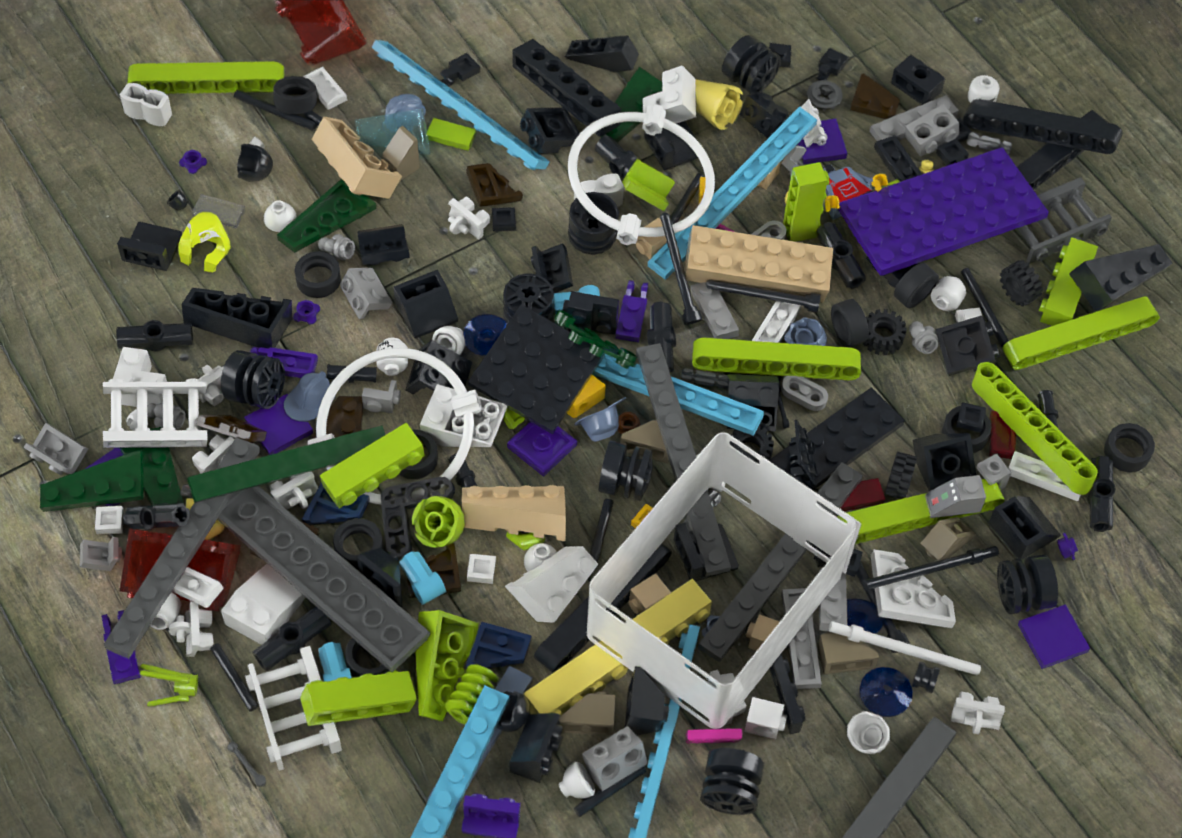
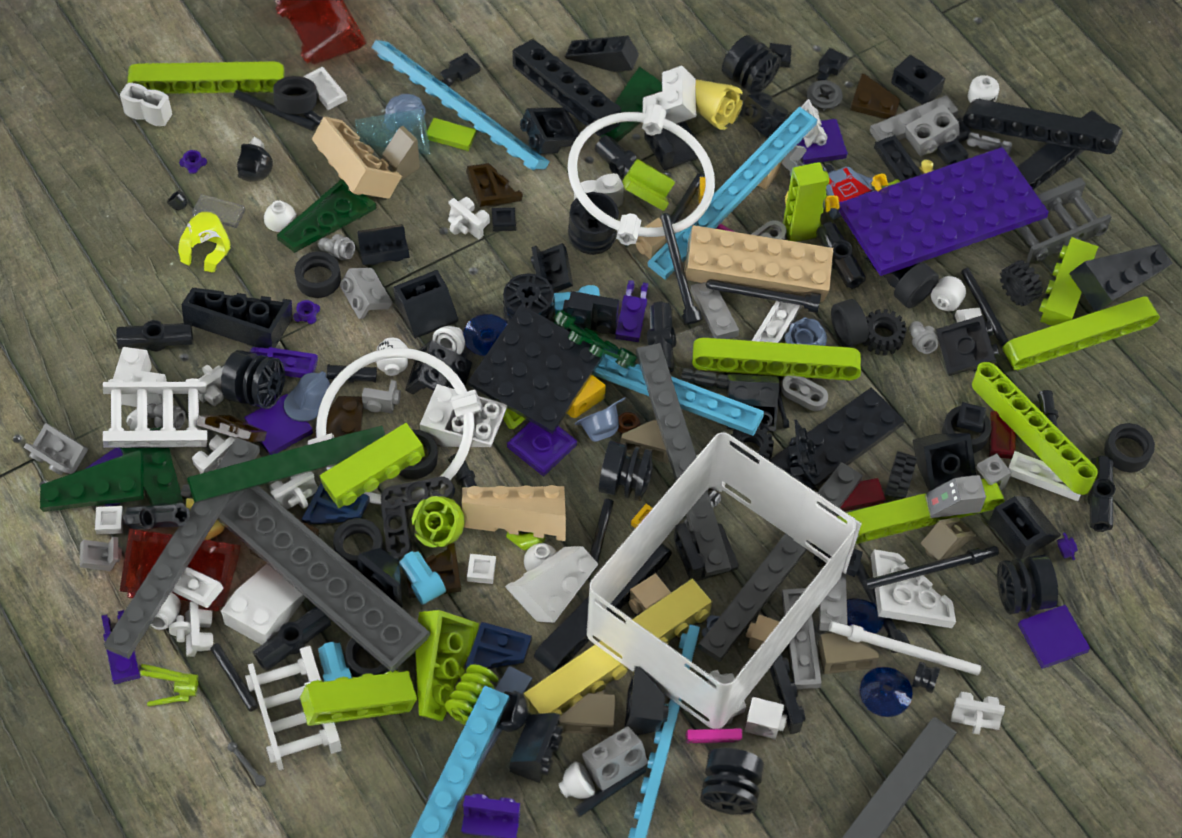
black bracket [117,222,182,271] -> none
white hair [847,711,890,754] -> none

